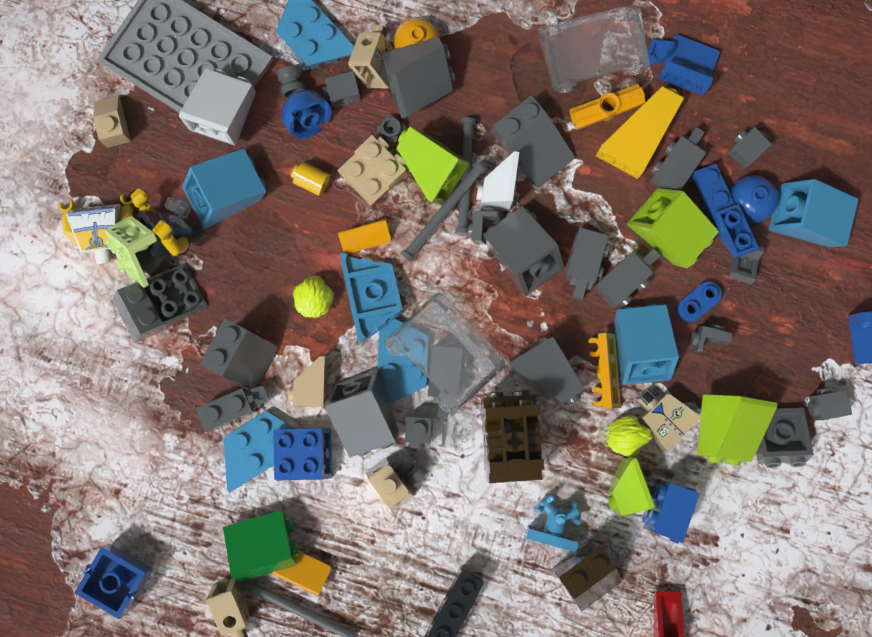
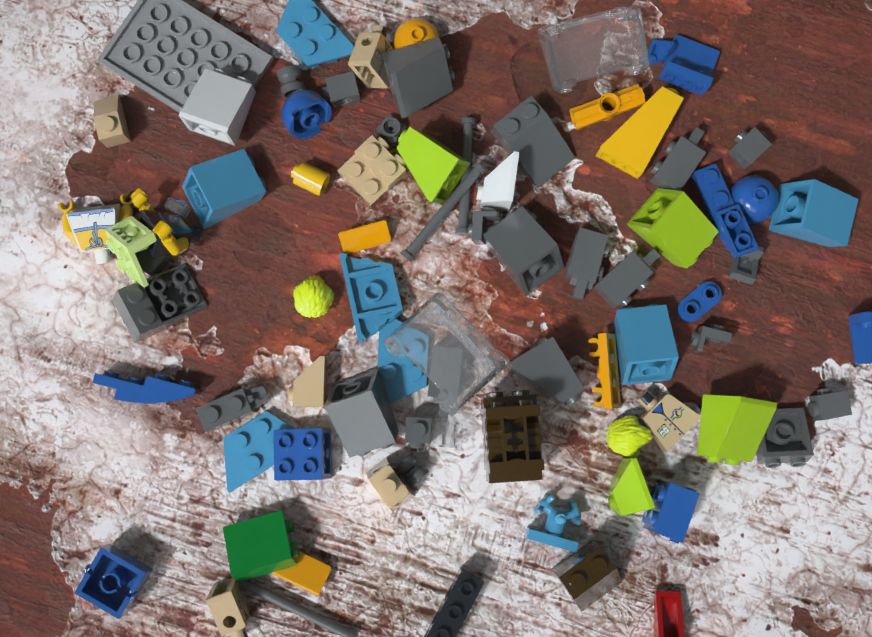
dark grey slope [200,319,279,389] -> none
none -> blue slope [92,370,200,404]

